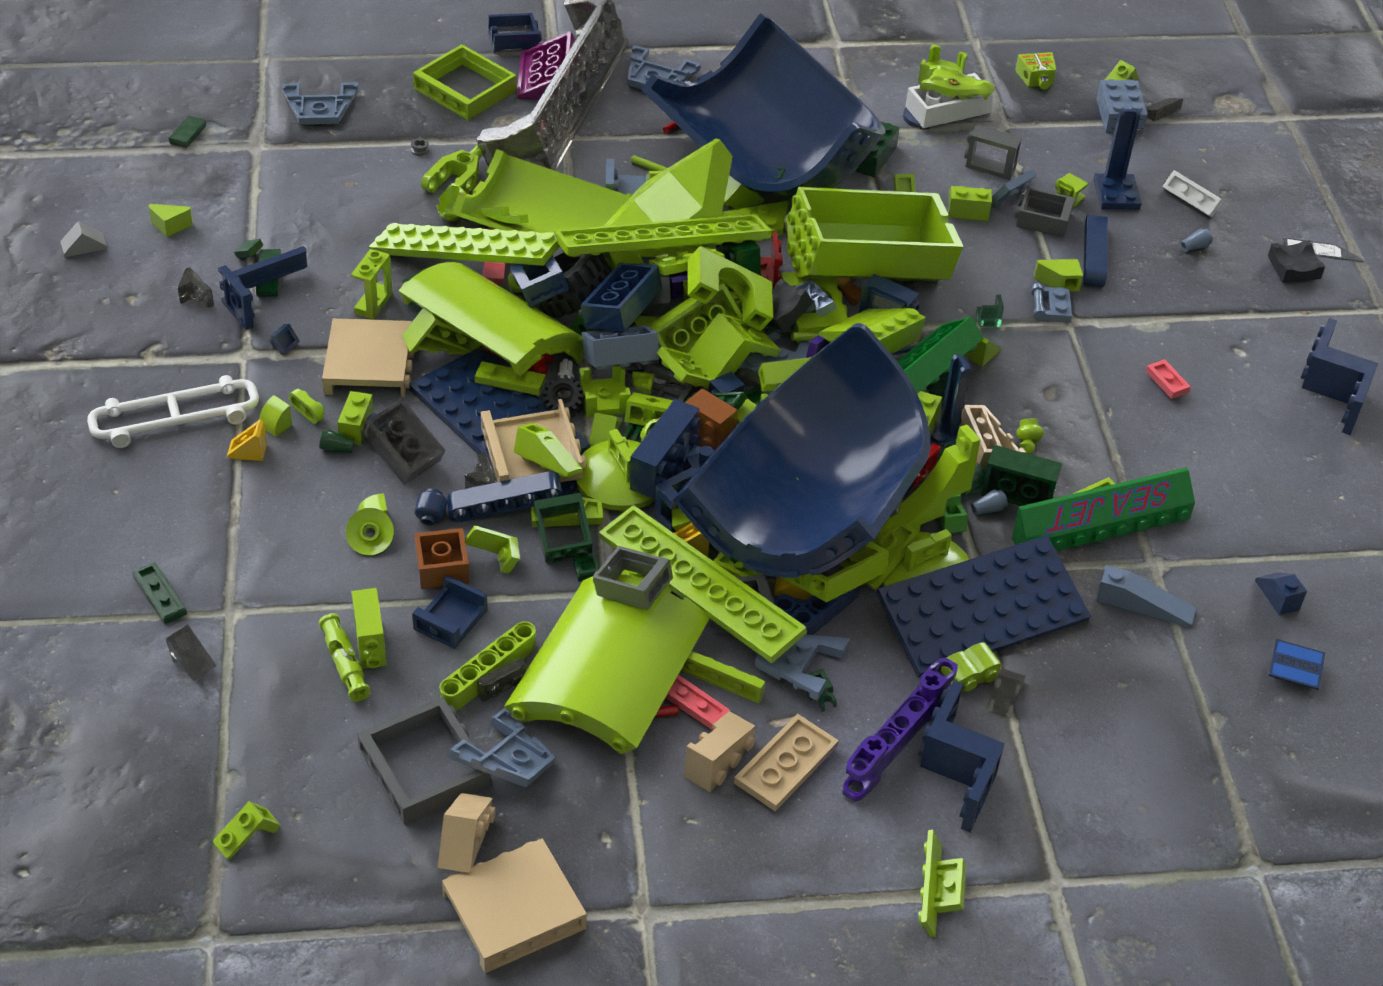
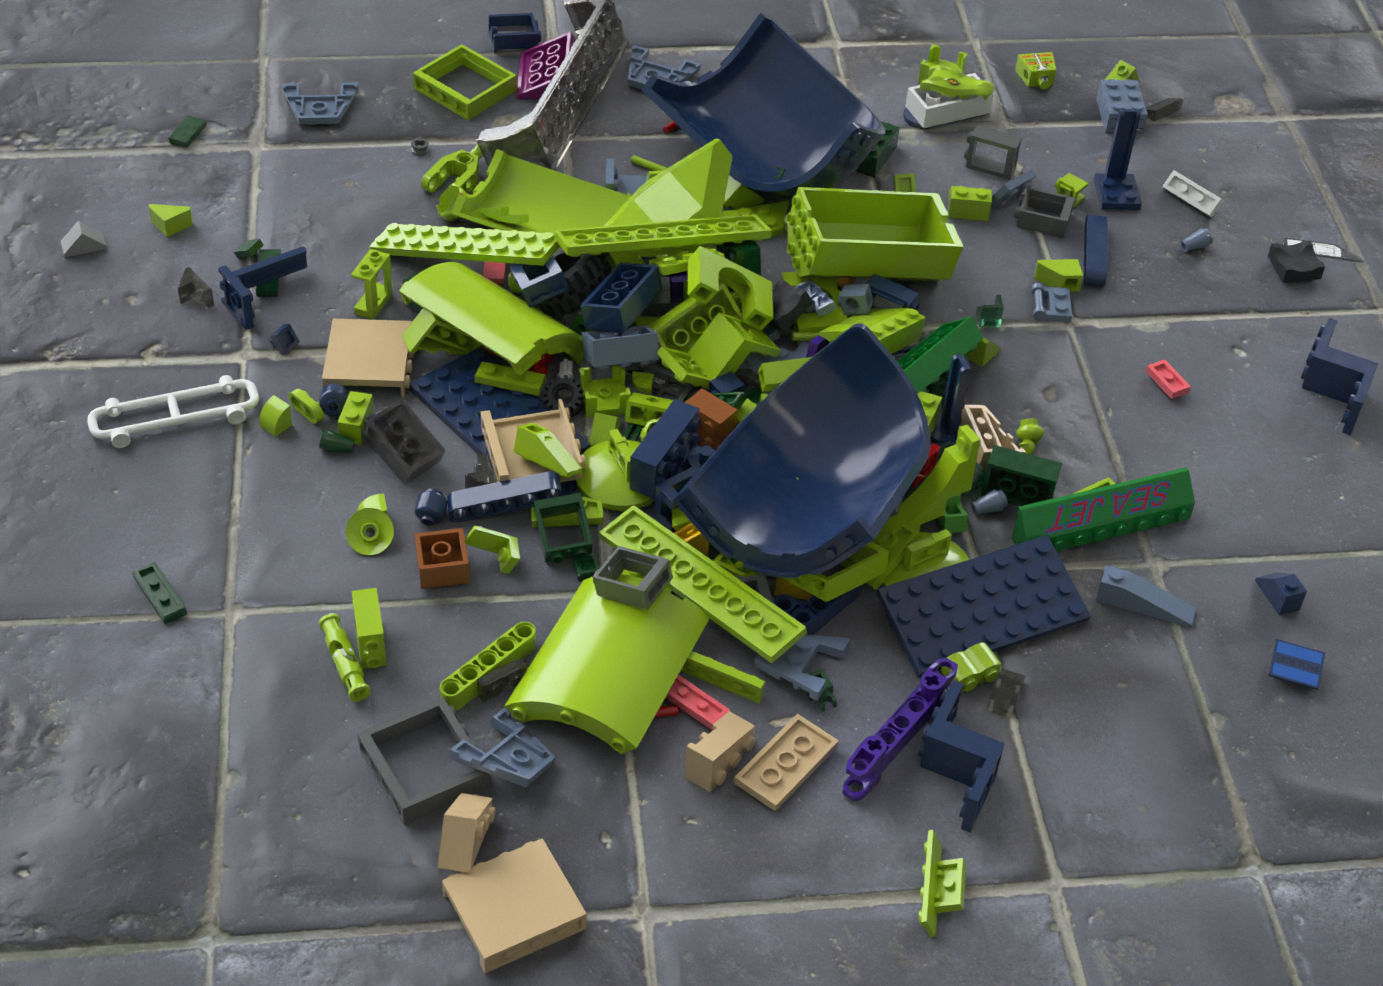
clear smoke slope [166,624,217,682] -> none
lime bracket [213,801,281,859] -> none
yellow slope [227,419,267,461] -> none
dark blue panel [412,576,488,649] -> none
red bracket [761,232,783,291] -> none
none -> dark blue head [319,383,349,417]
none -> sand blue brick [838,284,873,315]

